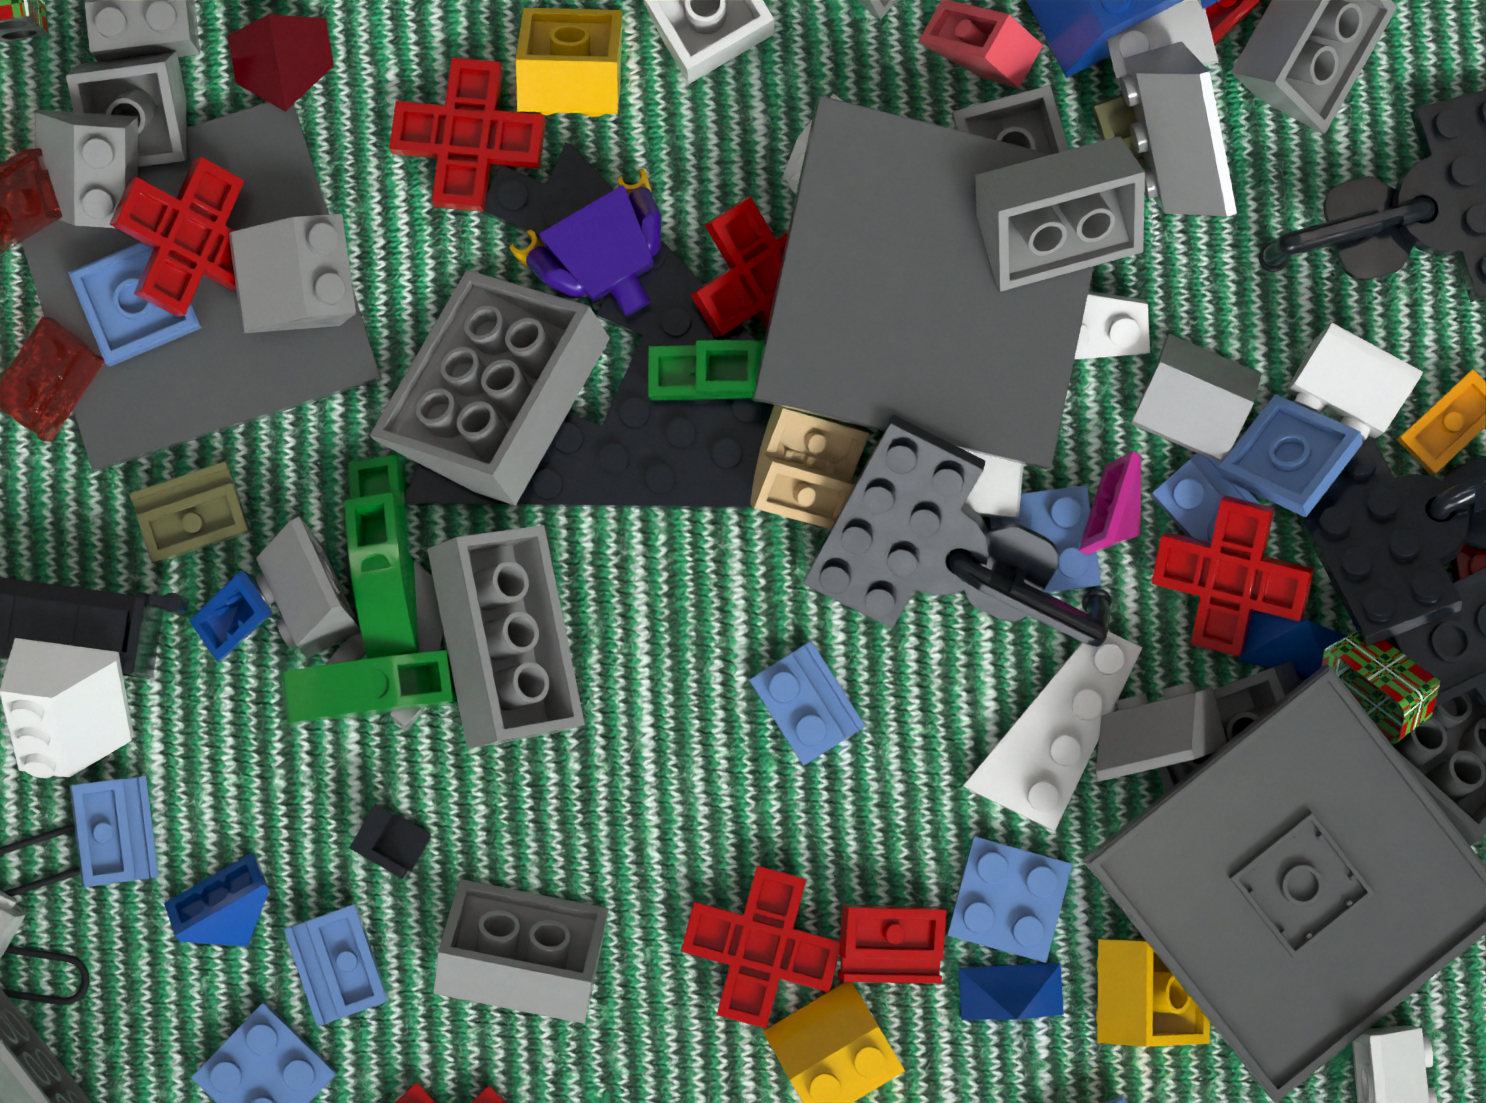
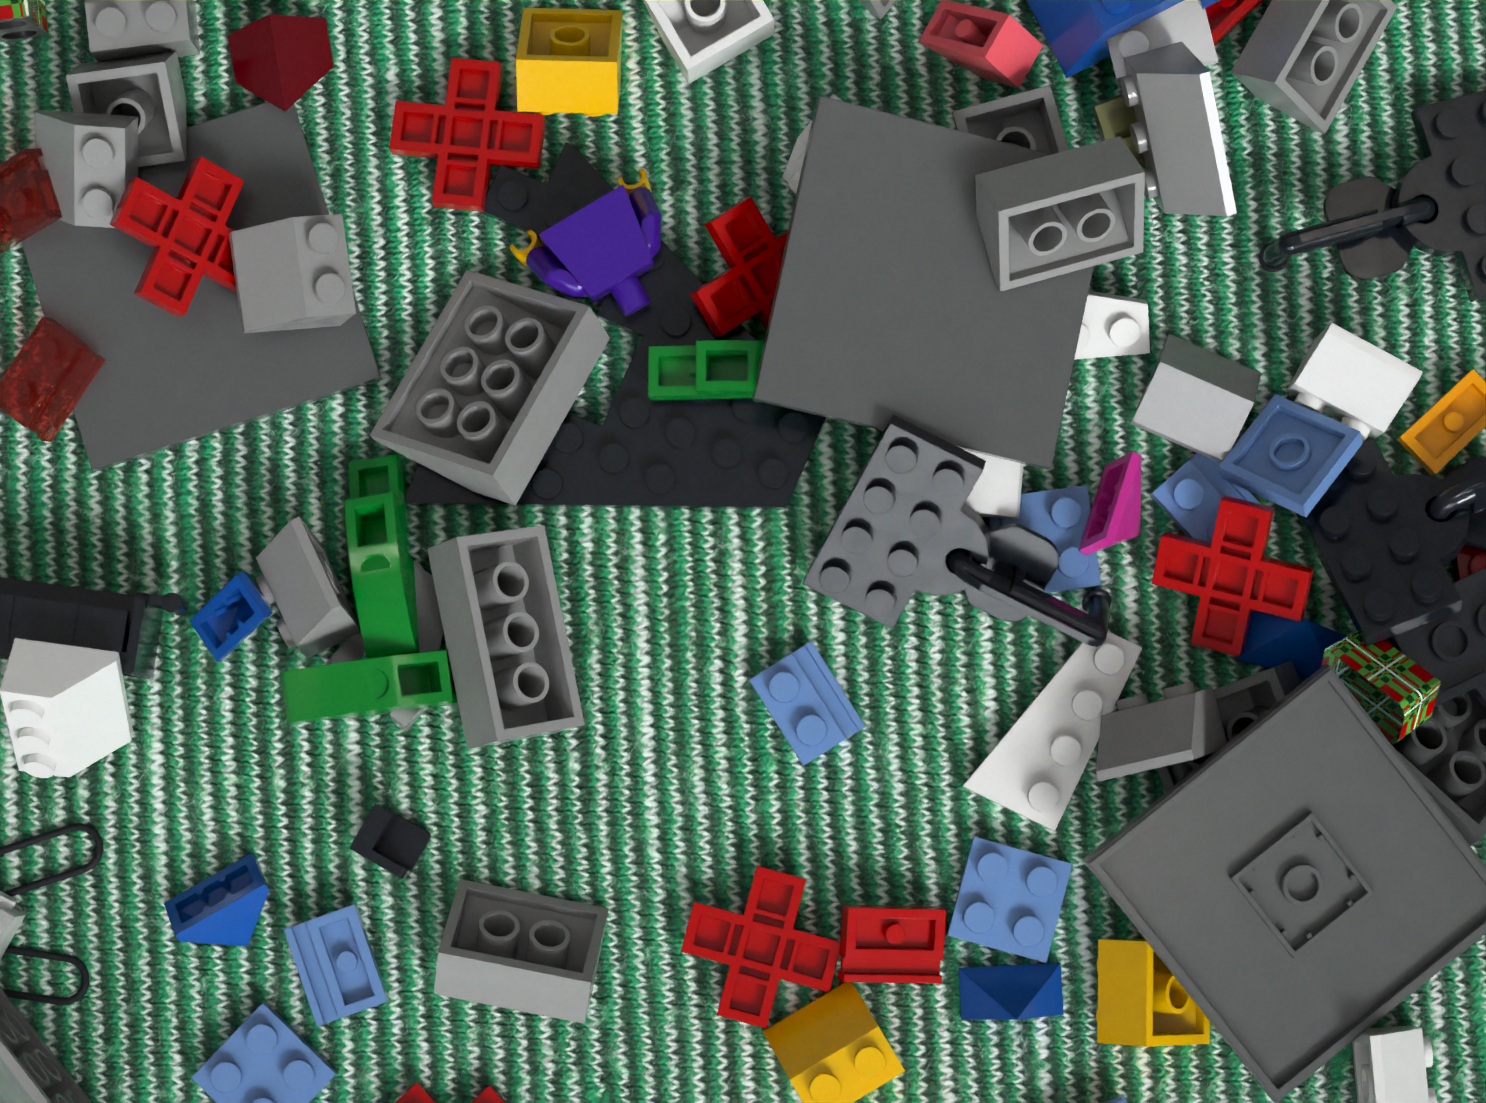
medium blue plate [68,242,203,367] -> none
medium blue plate [70,776,159,888] -> none
olive plate [129,461,251,564] -> none
tan slope [750,405,870,529] -> none

